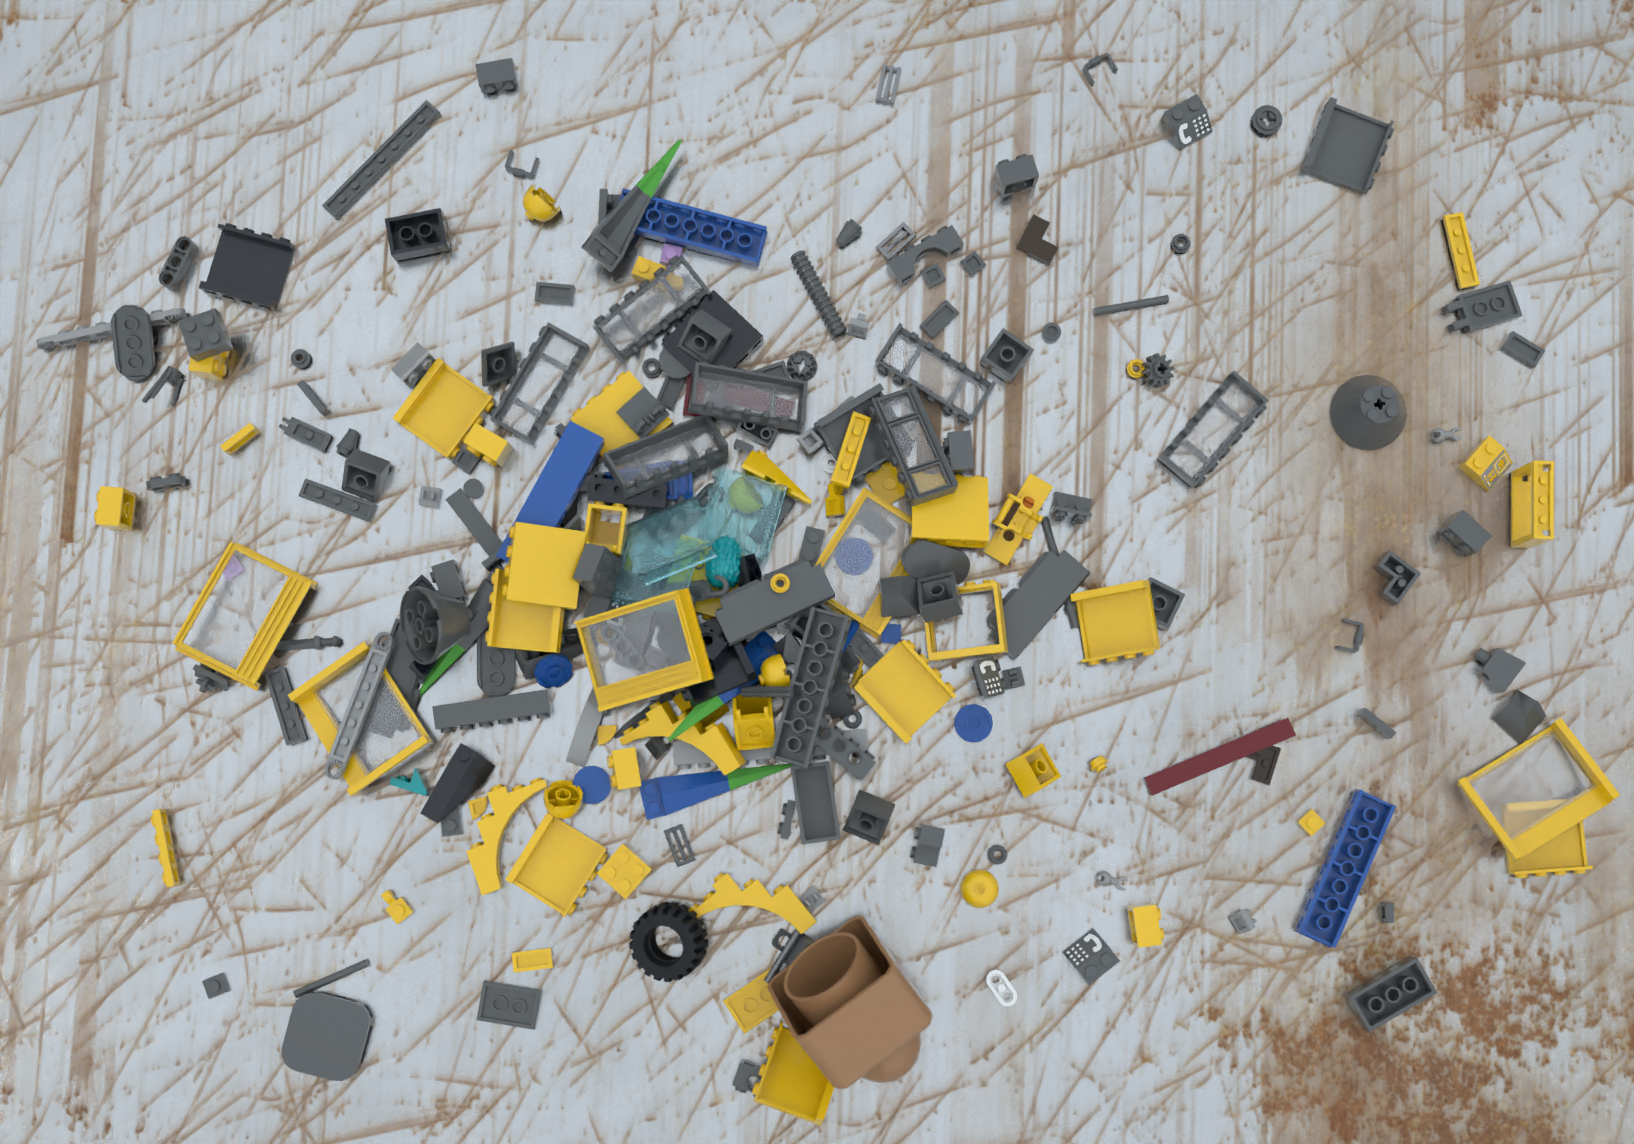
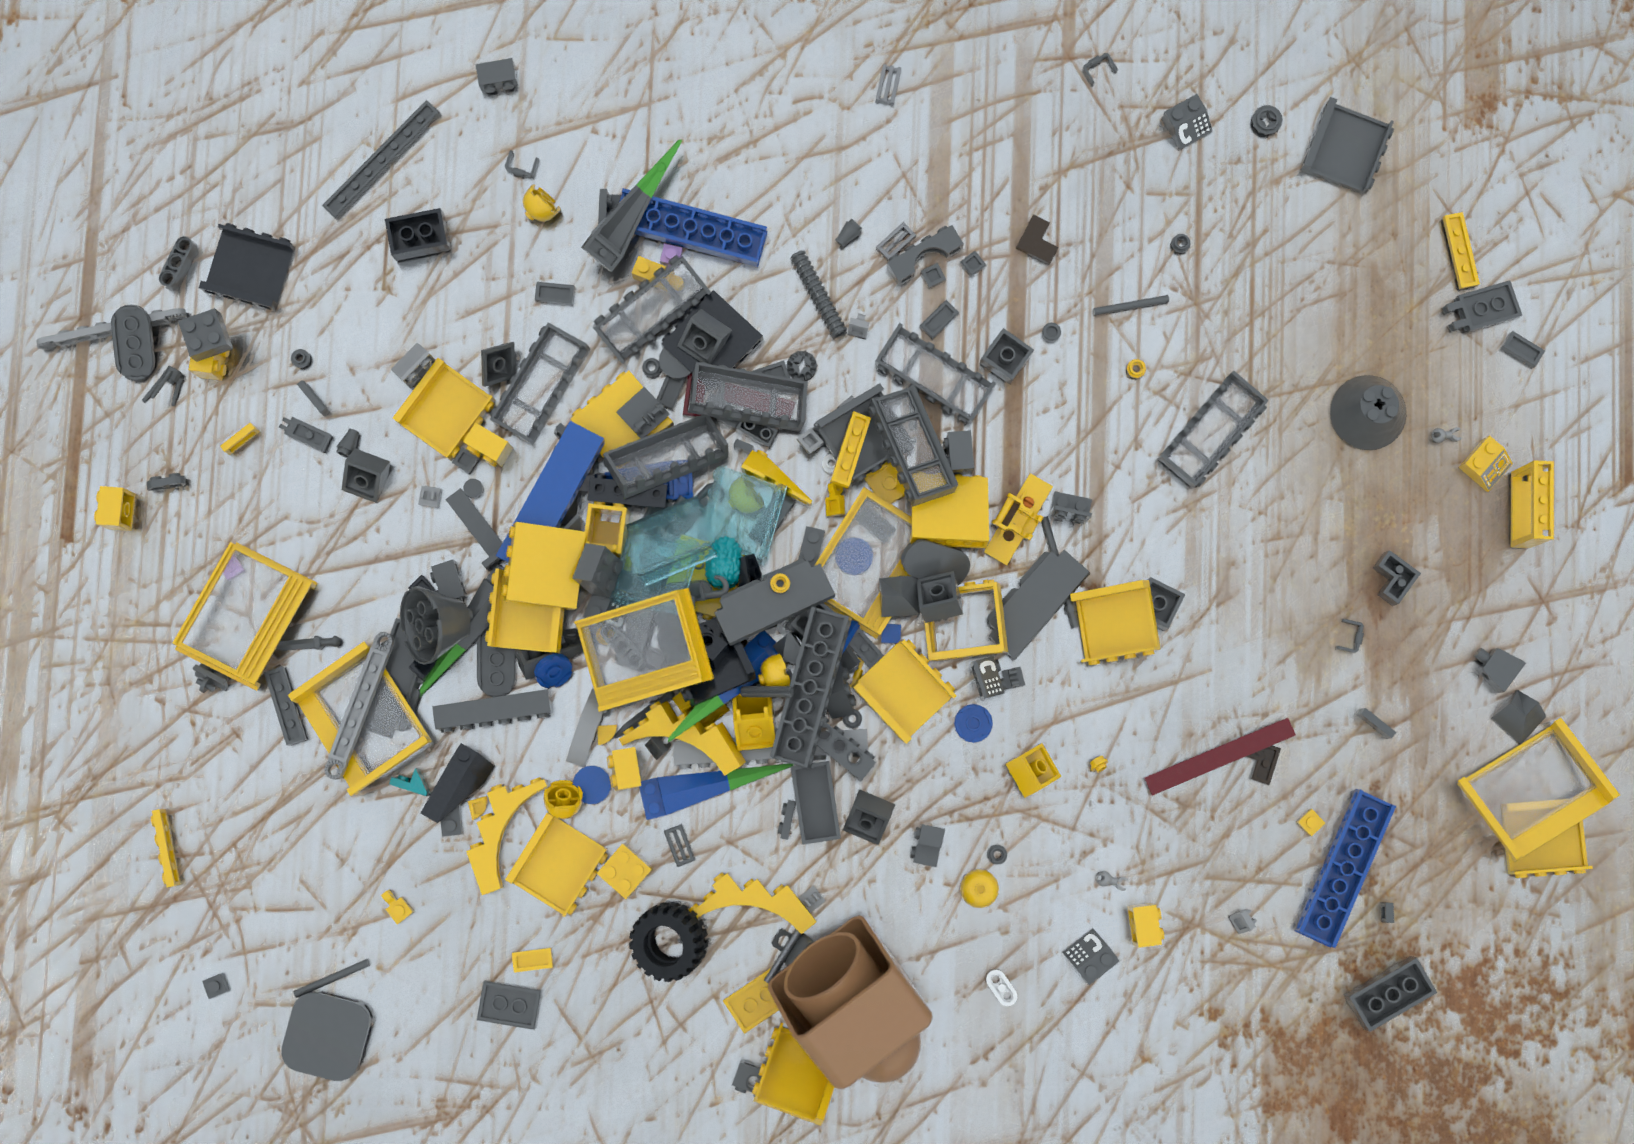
dark grey tile [298,478,377,523] -> none
dark grey brick [993,154,1039,197] -> none
dark grey gear [1141,353,1175,388] -> none
dark grey brick [1436,510,1492,557] -> none

